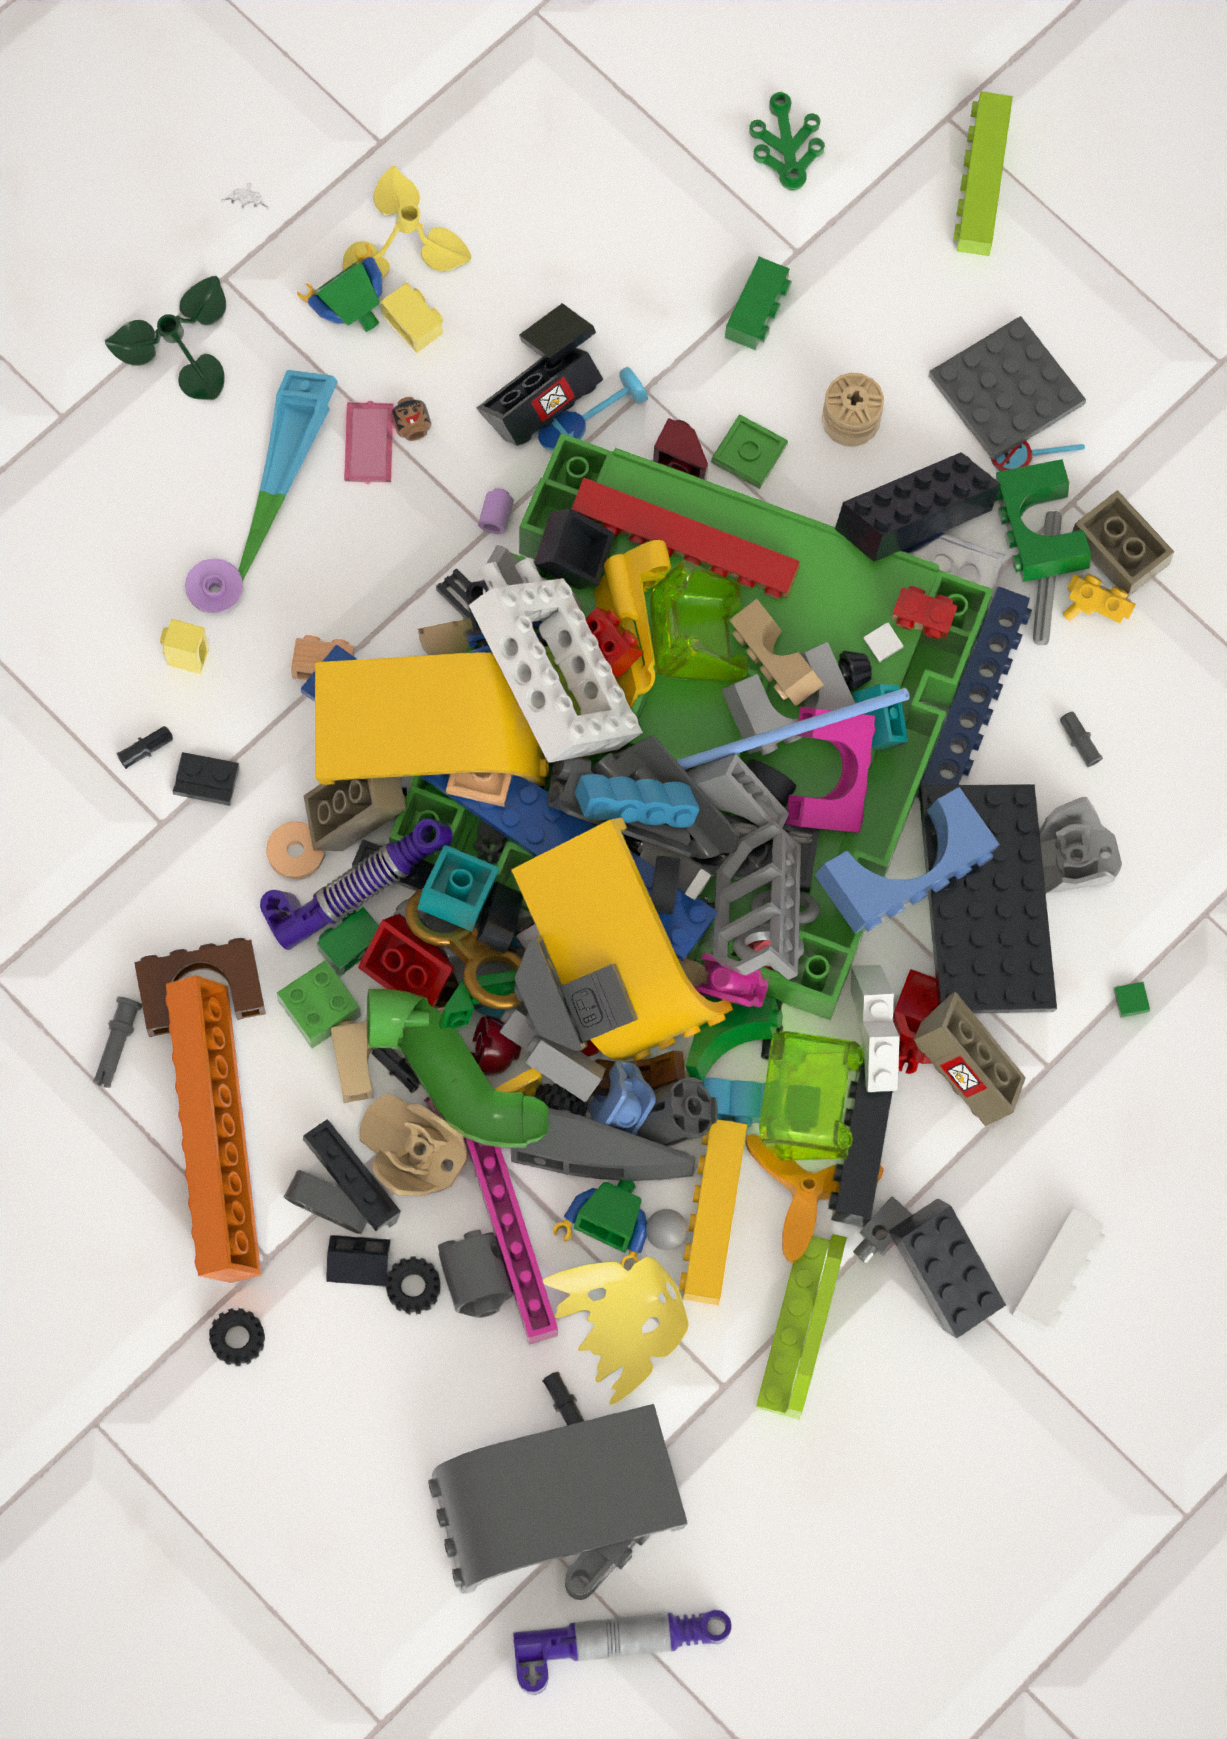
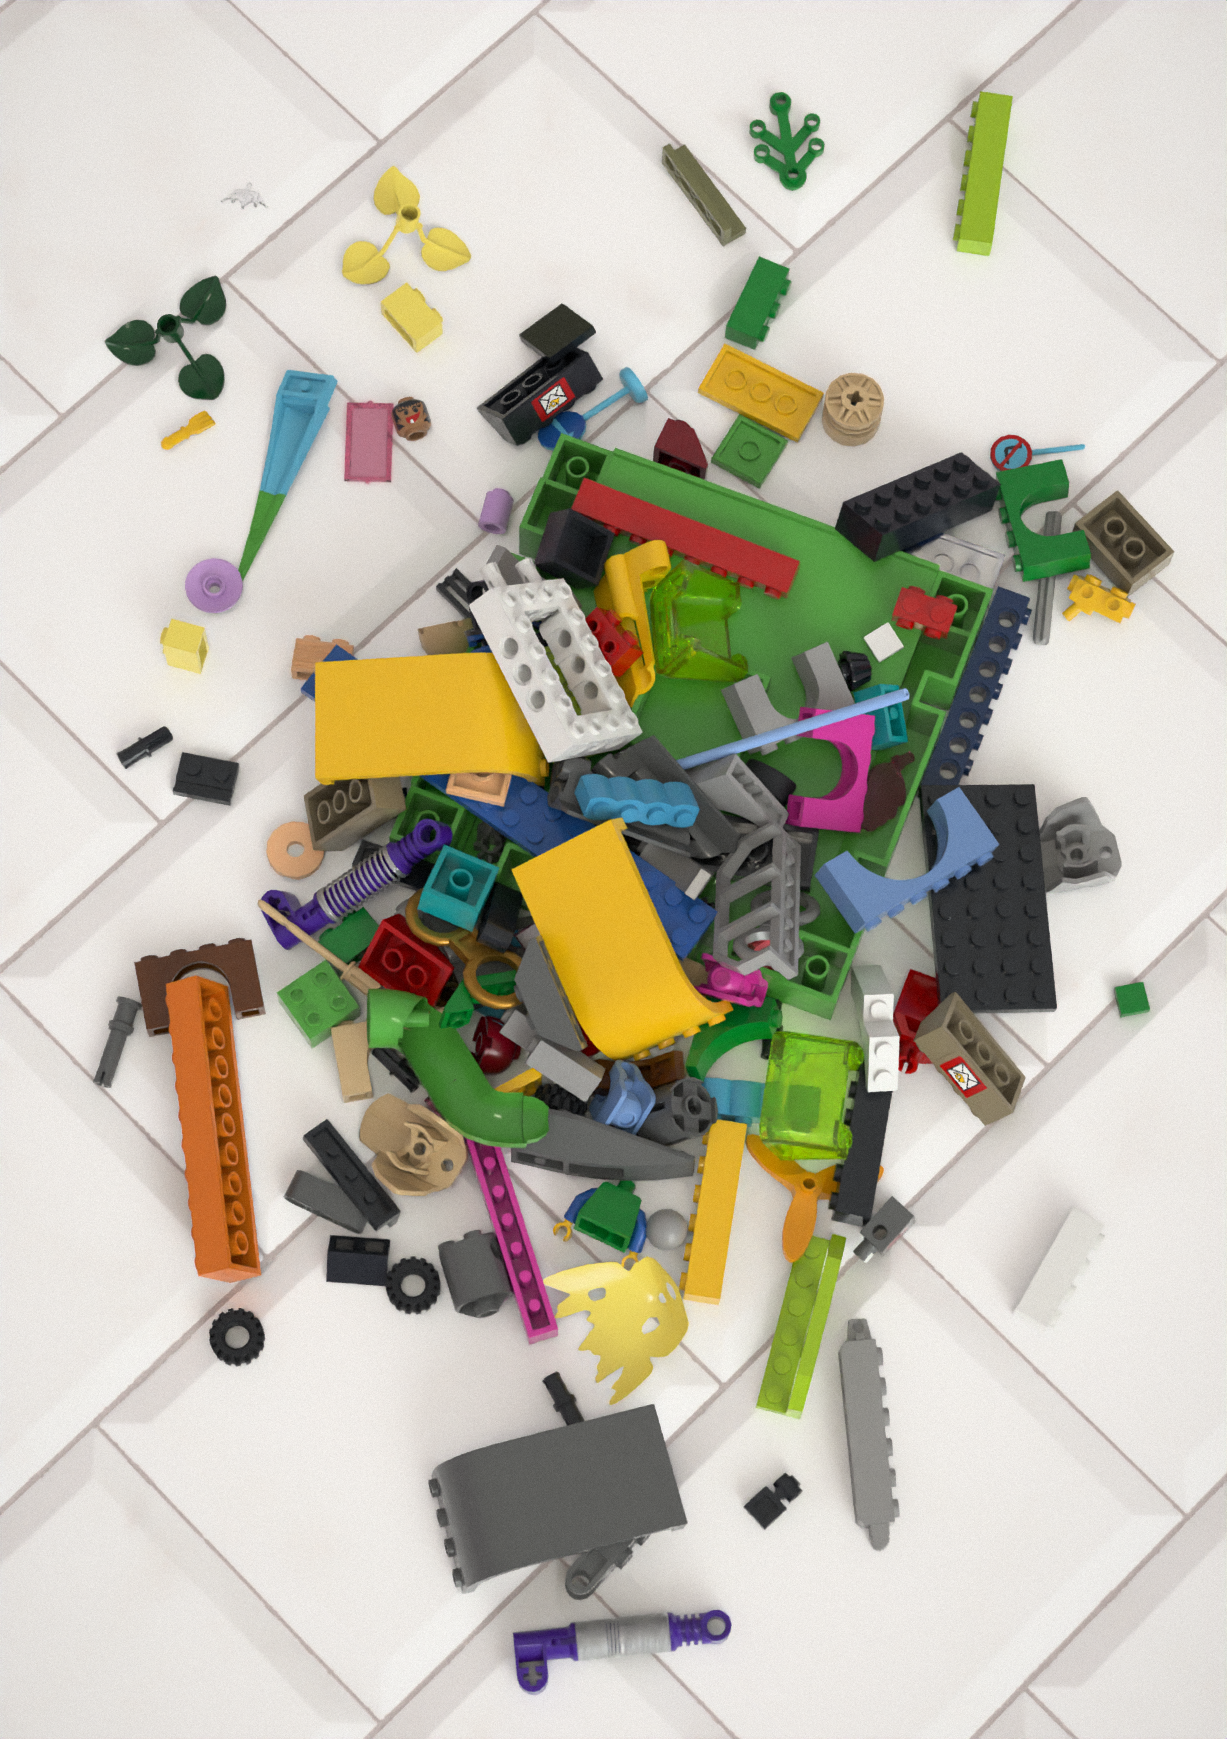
green torso [297,244,383,332] -> none
dark grey tile [560,963,638,1042] -> none
black tyre [651,856,680,915] -> none
tan arch [729,599,824,706] -> none
black brick [888,1198,1006,1338] -> none
dark grey plate [929,316,1086,461] -> none
dark grey axle [1060,711,1103,767] -> none
none -> yellow piece [161,410,216,450]
none -> tan piece [257,899,382,996]
none -> olive fence [662,143,747,247]
none -> yellow plate [698,343,824,443]
none -> black plate [744,1473,803,1531]
none -> light grey hinge [838,1318,900,1551]
none -> animal [861,751,915,832]

